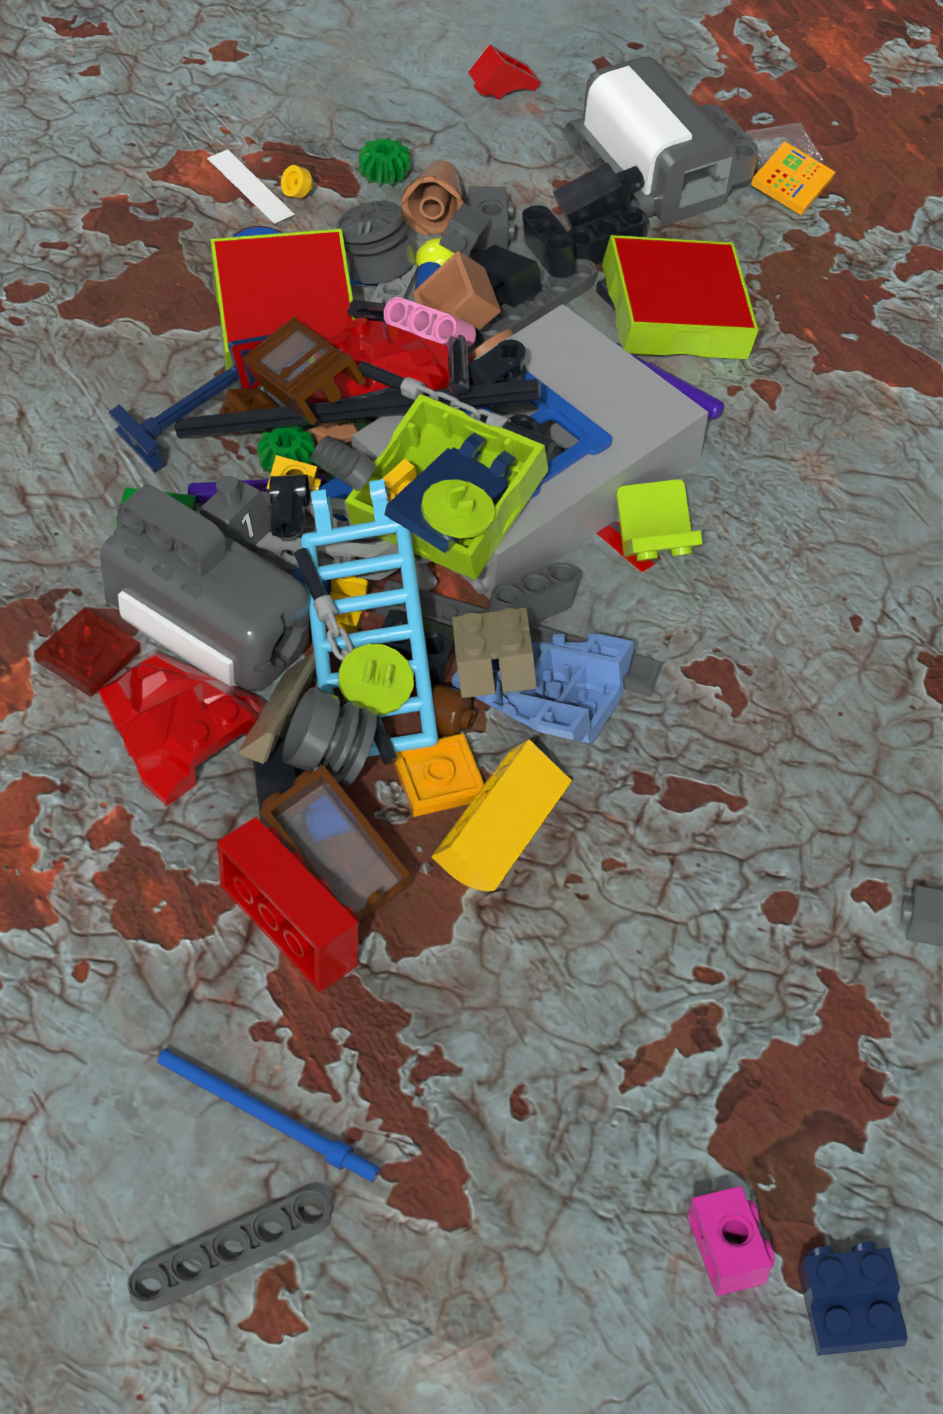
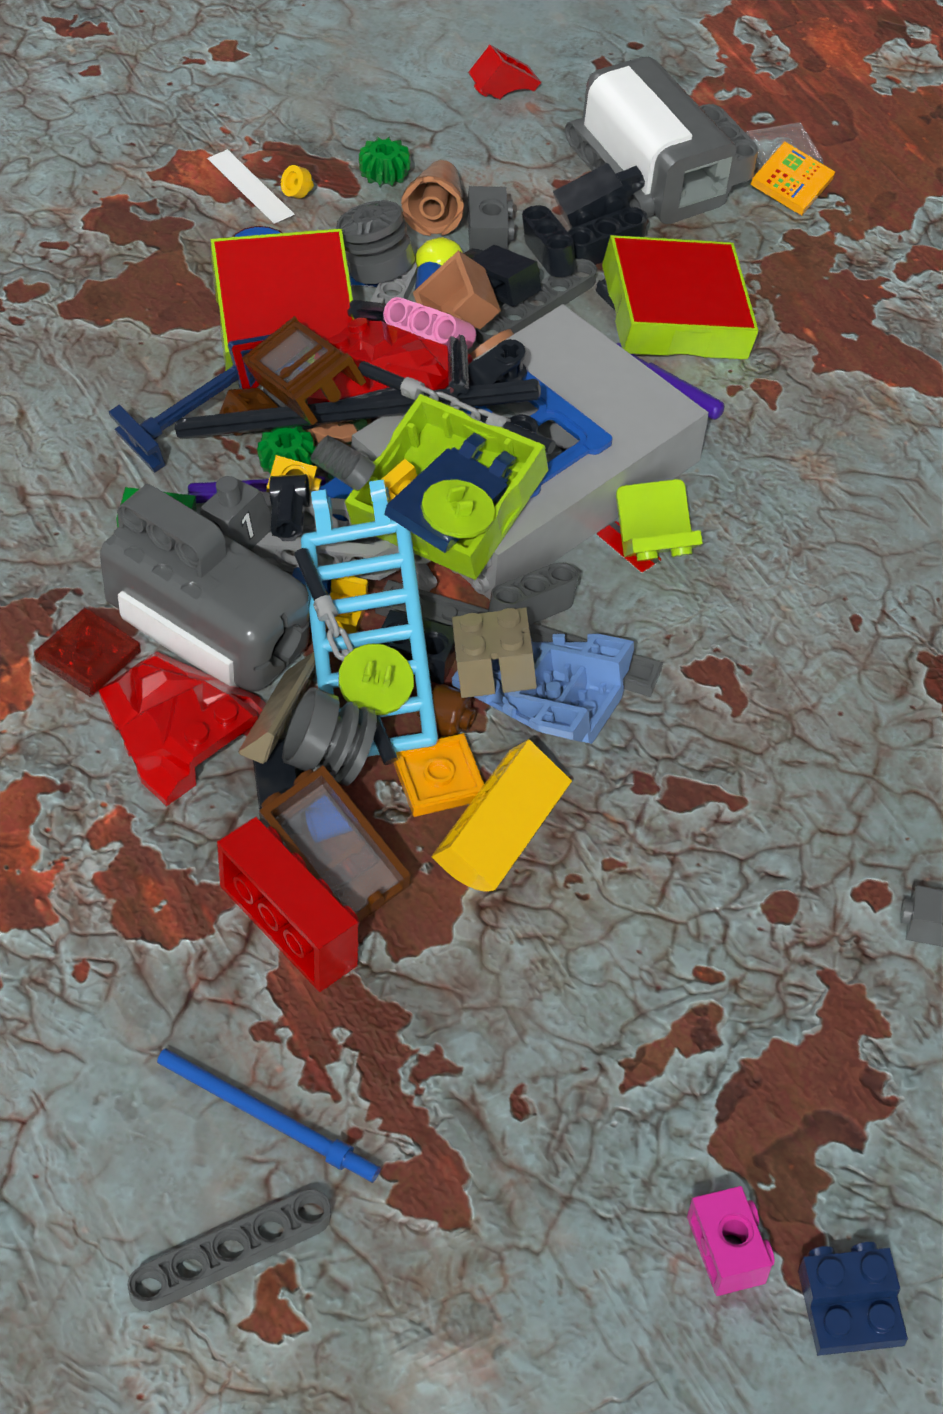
dark grey brick [439,203,491,257] -> none

